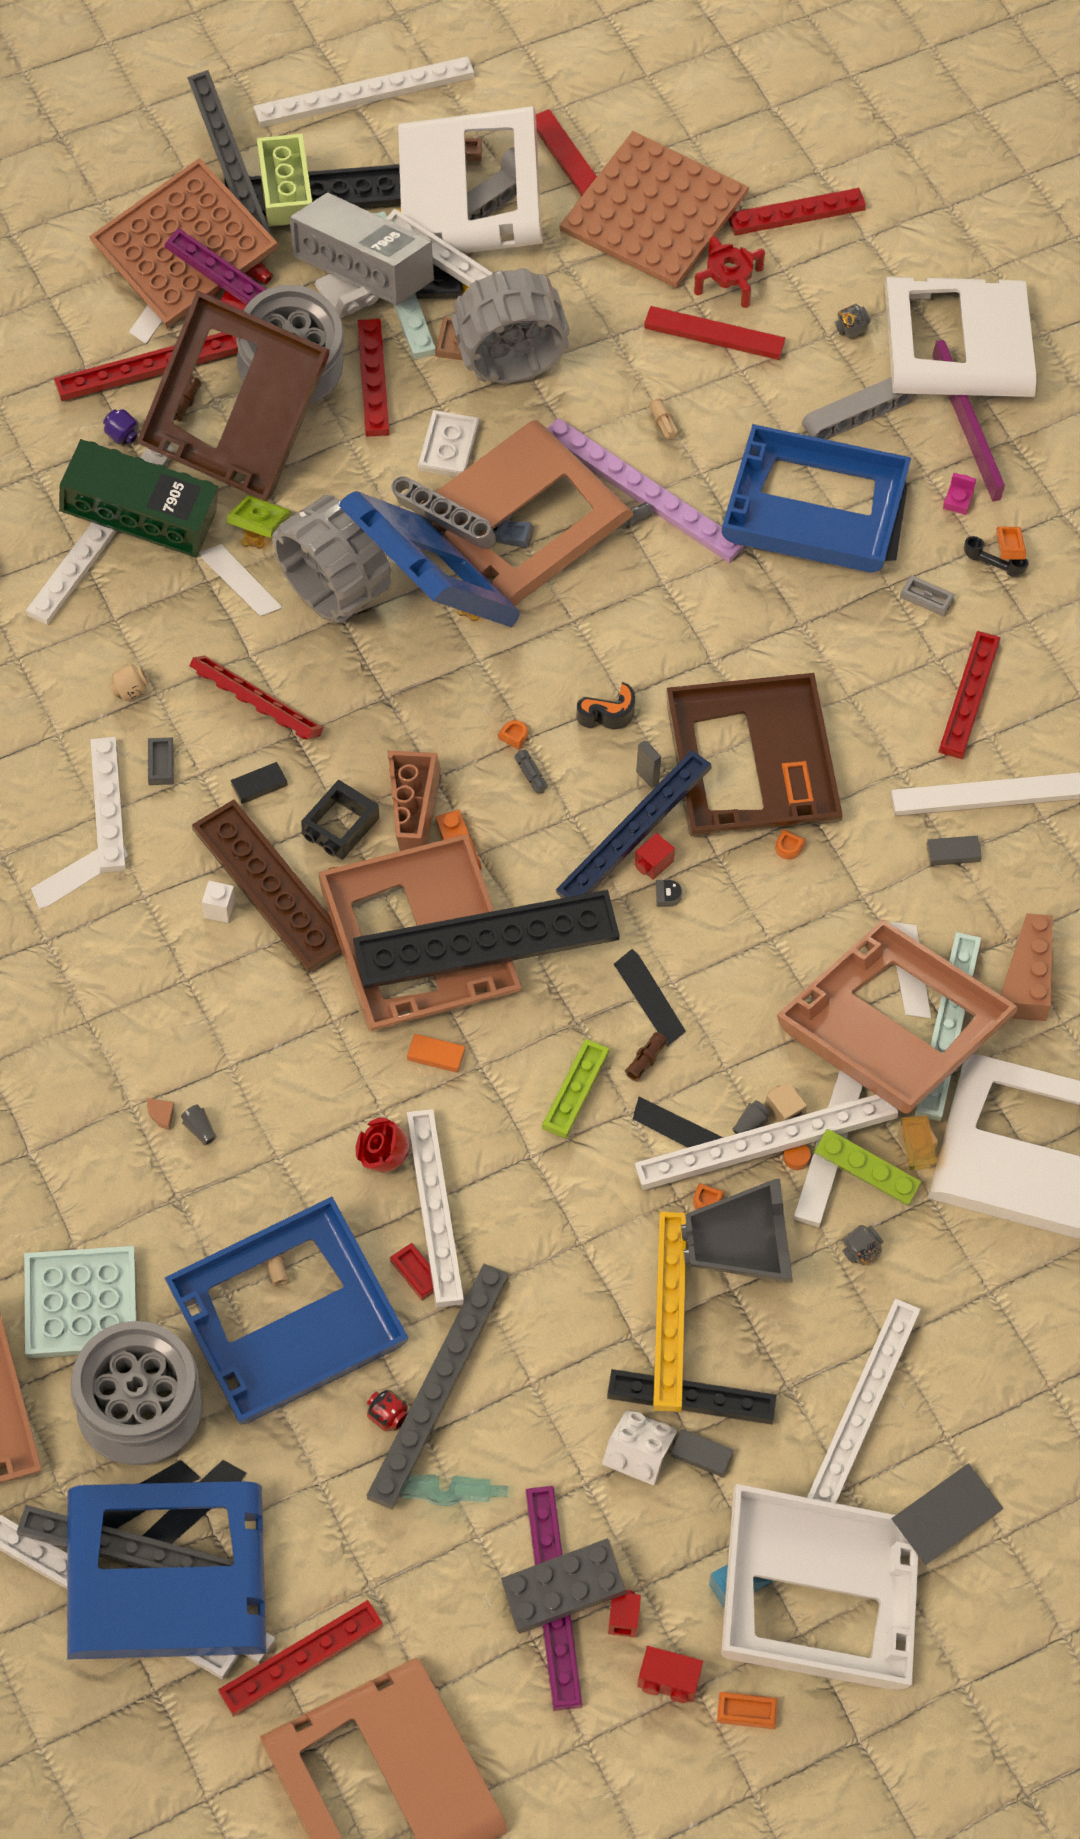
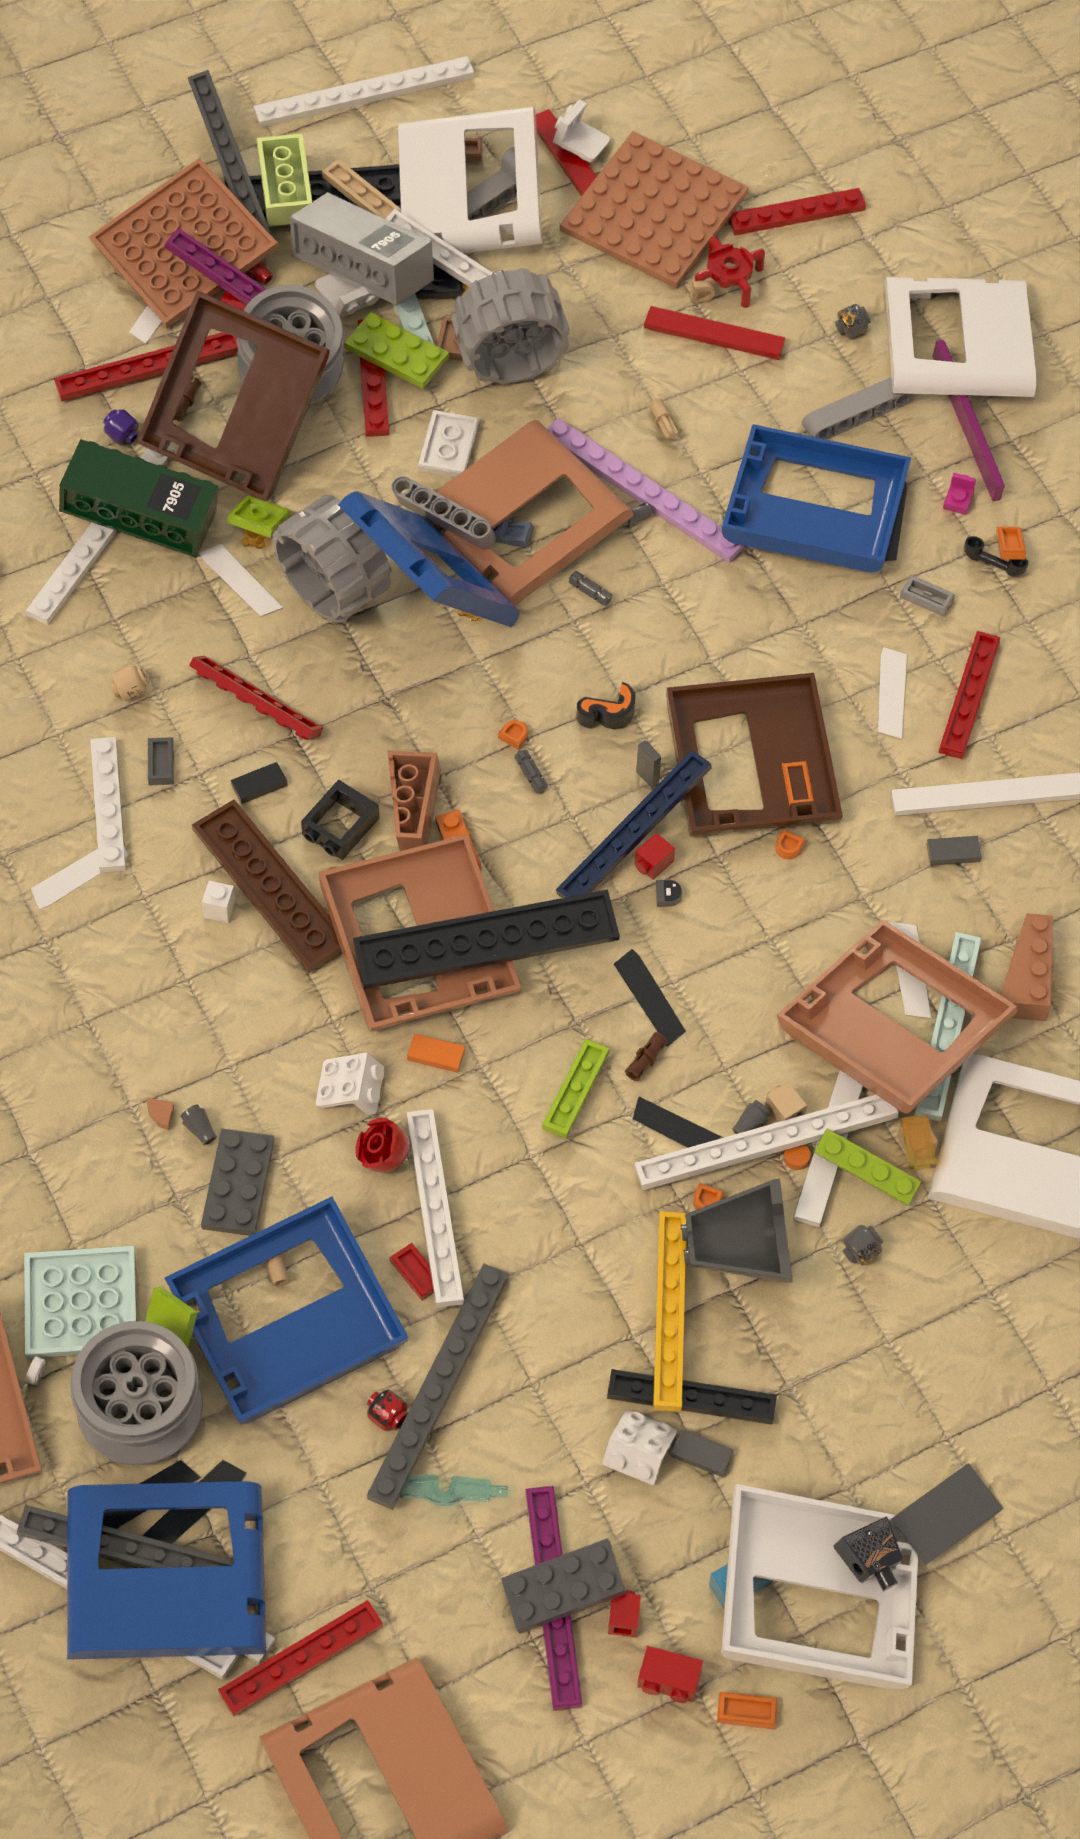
white plate [807,1299,921,1503] -> none
none -> white tile [25,1356,46,1386]
none -> lime tile [145,1286,198,1348]
none -> dark grey plate [201,1128,275,1236]
none -> white bracket [316,1053,384,1115]
none -> tan plate [322,159,401,219]
none -> lime plate [344,312,449,389]
none -> white bracket [553,99,610,162]
none -> dark grey axle [569,571,612,606]
none -> tan tile [690,281,715,303]
none -> torso [833,1516,902,1591]
none -> white sticker [878,647,907,739]

